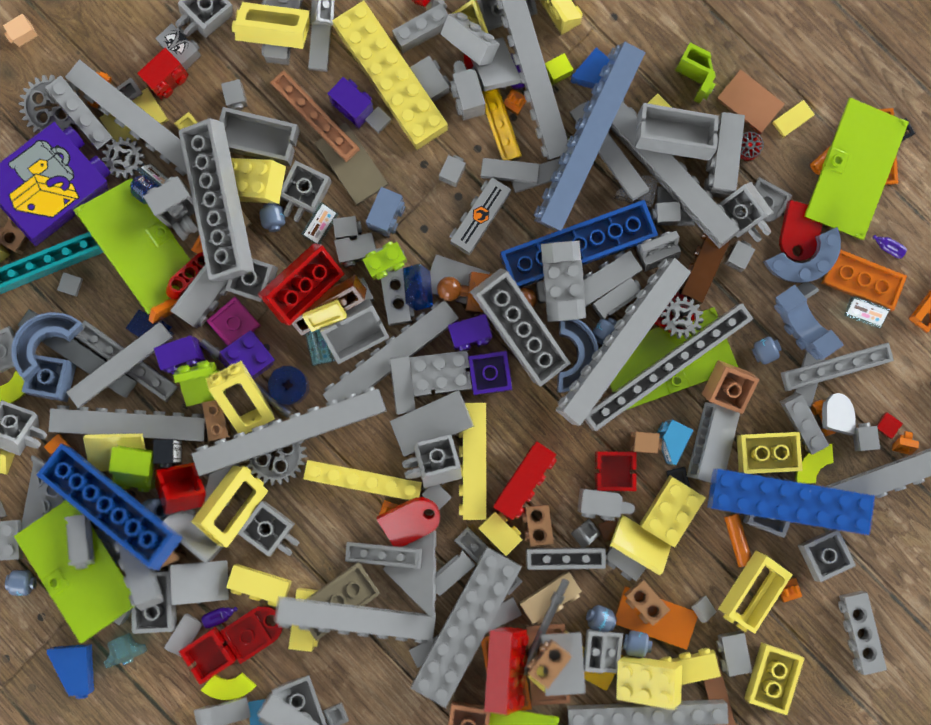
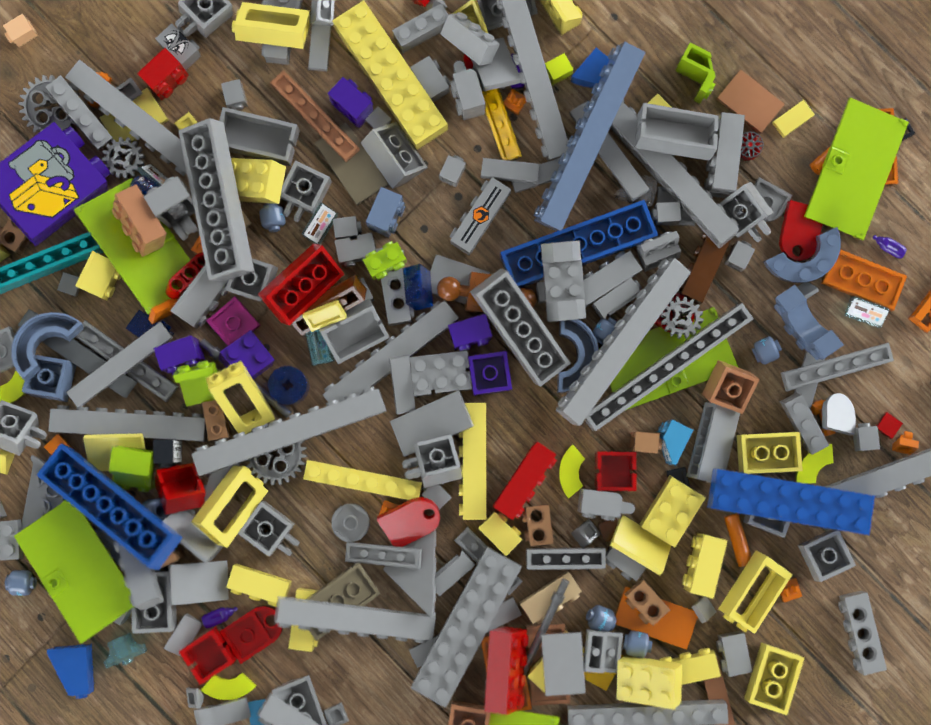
light grey window [65,514,94,569] -> none
medium nougat brick [527,639,572,689] -> none
none -> light yellow slope [75,251,121,301]
none -> nougat brick [112,184,167,257]
none -> light grey slope [186,687,205,709]
none -> light grey tile [331,504,370,542]
none -> light grey slope [360,122,428,189]
none -> neon yellow tile [559,444,585,499]
none -> light yellow brick [682,533,727,599]

